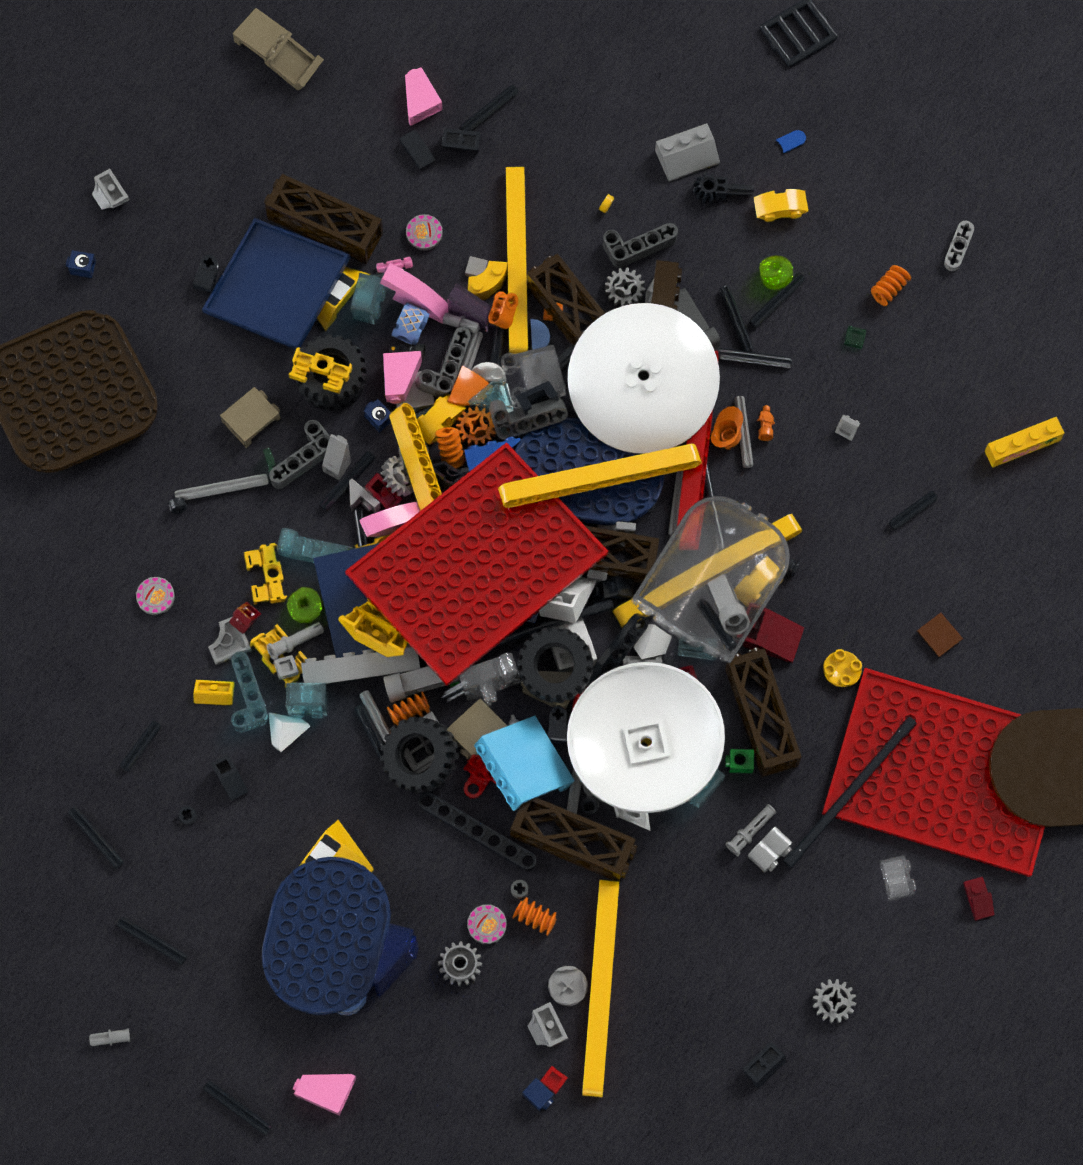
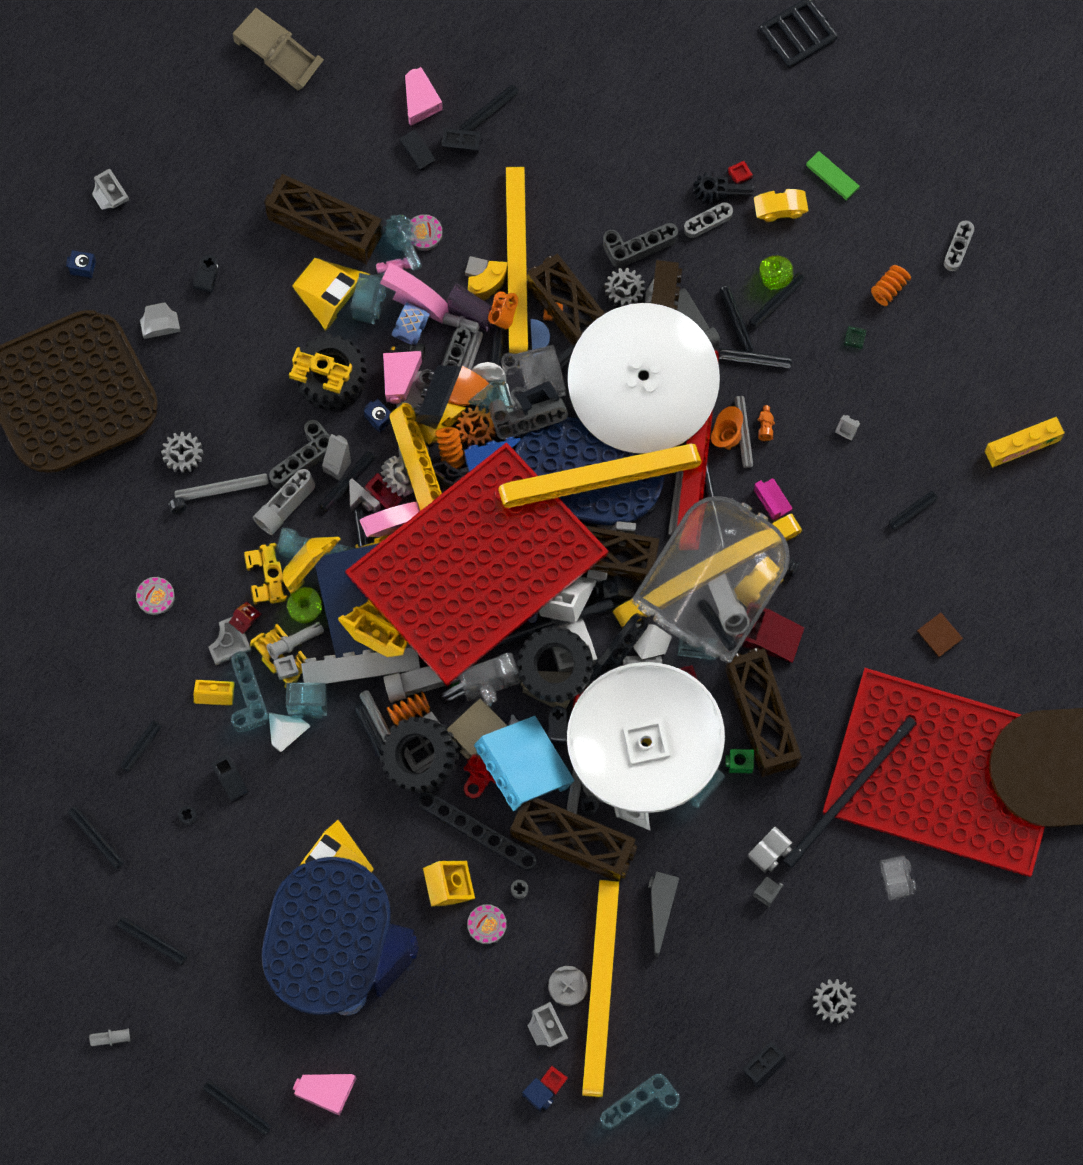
dark blue tile [202,218,351,349] -> none
dark tan panel [220,387,280,448] -> none
clear green tile [263,448,276,472] -> none
light grey gear [438,941,482,986] -> none
orange piece [512,897,557,936] -> none
yellow tile [599,194,614,213] -> none
light grey slope [655,123,720,182] -> none
light grey pin [726,804,776,856] -> none
blue piece [776,130,806,153] -> none
yellow dish [823,649,862,687] -> none
dark red slope [963,877,995,921] -> none
none -> light grey slope [140,302,181,339]
none -> light grey gear [161,432,203,473]
none -> light grey beam [253,469,315,535]
none -> yellow wedge [283,537,341,595]
none -> clear light blue gear [383,214,422,271]
none -> black slope [414,365,462,429]
none -> yellow slope [423,861,475,906]
none -> clear light blue beam [600,1074,680,1130]
none -> dark grey slope [648,871,679,957]
none -> light grey beam [684,203,733,238]
none -> red tile [728,161,753,184]
none -> dark grey panel [753,877,784,907]
none -> dark pink panel [754,479,792,521]
none -> bright green tile [806,151,860,201]

